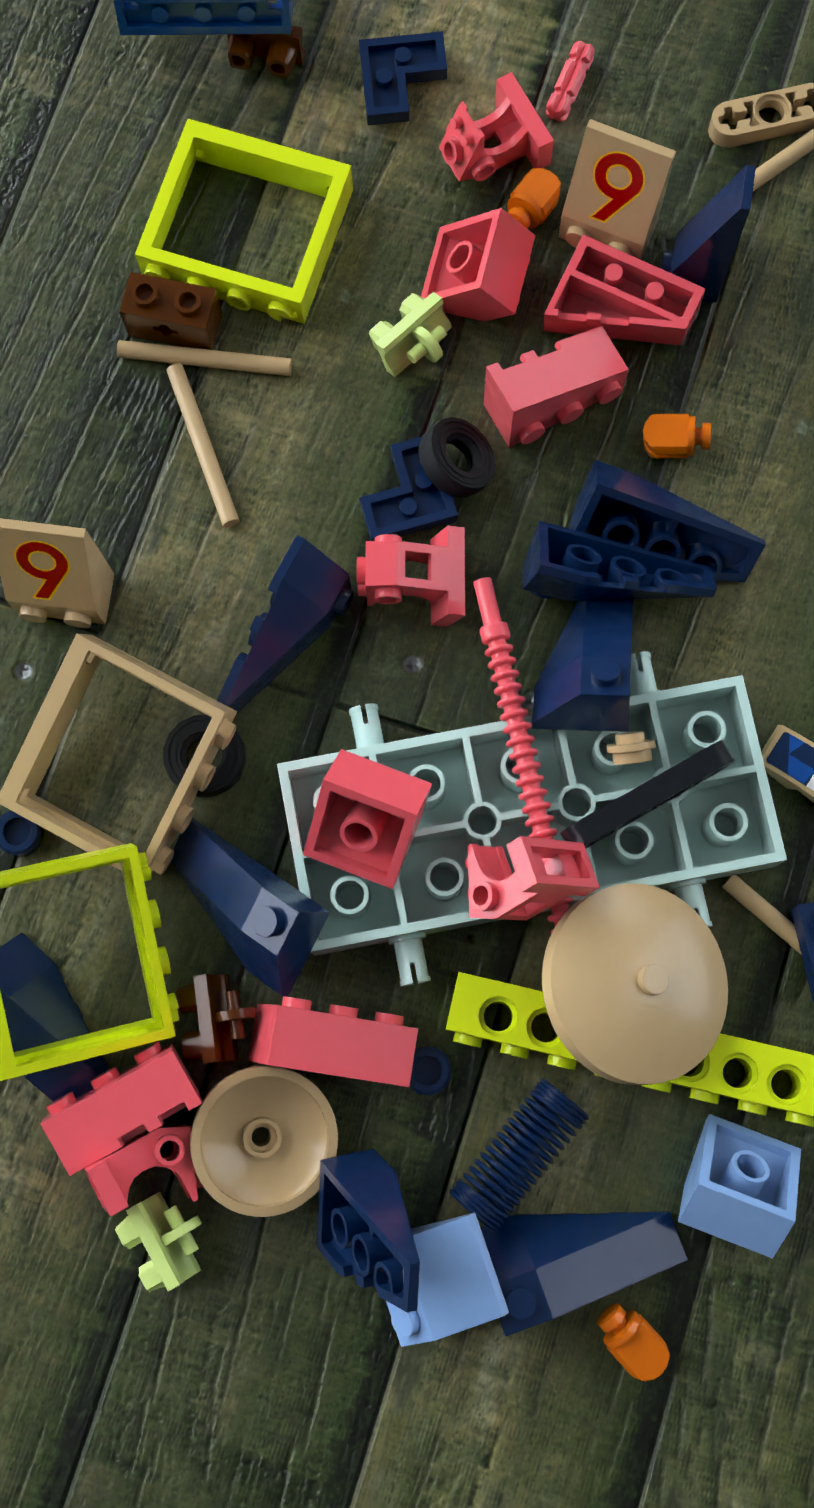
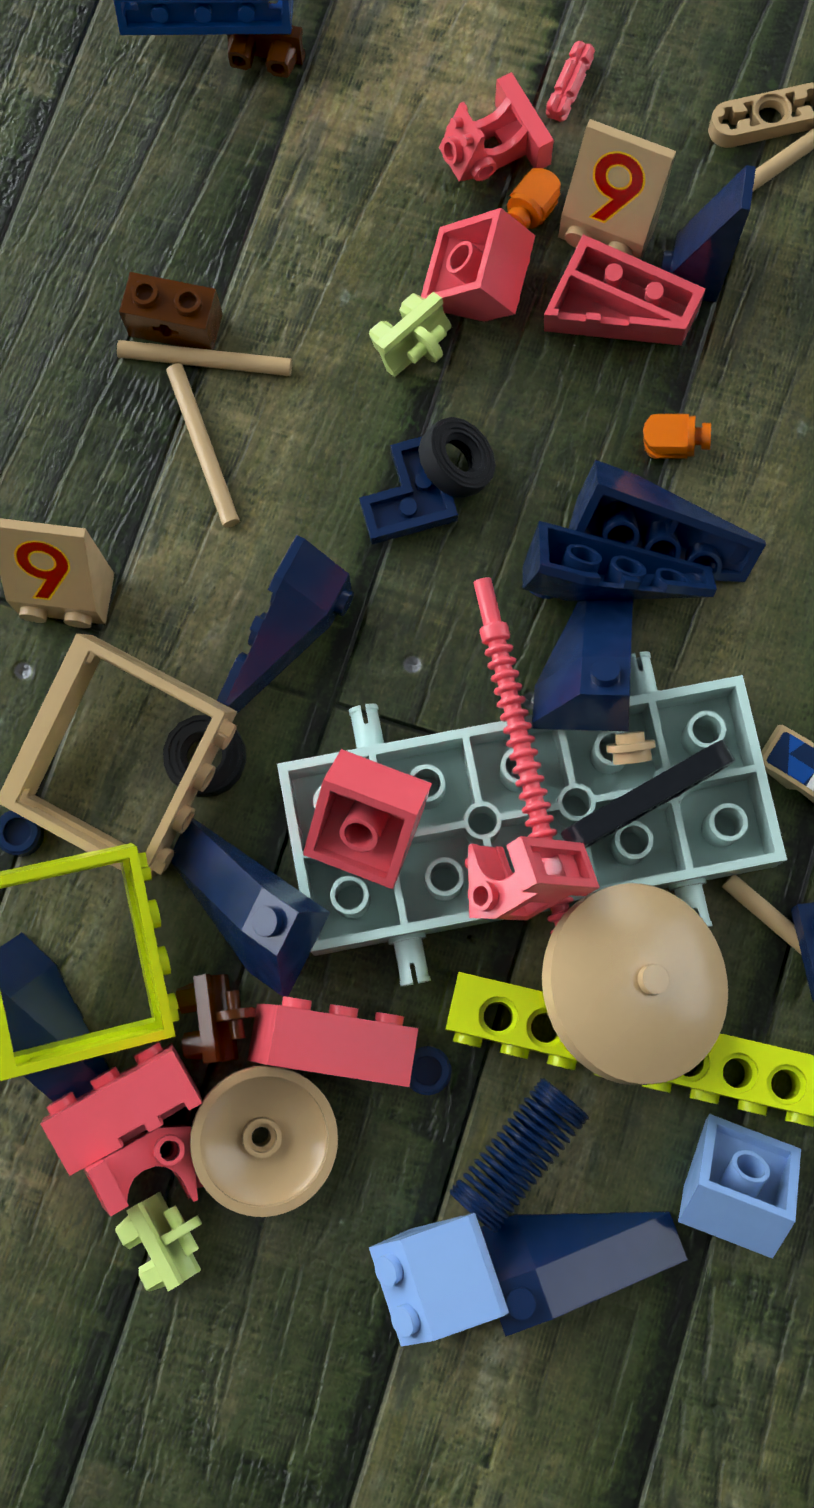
neon yellow window [135,119,353,324] -> none
dark blue wedge [317,1149,420,1313] -> none
coral tile [356,525,465,627] -> none
dark blue plate [359,31,447,125] -> none
coral wedge [483,326,629,448] -> none
orange arm [597,1303,670,1382] -> none

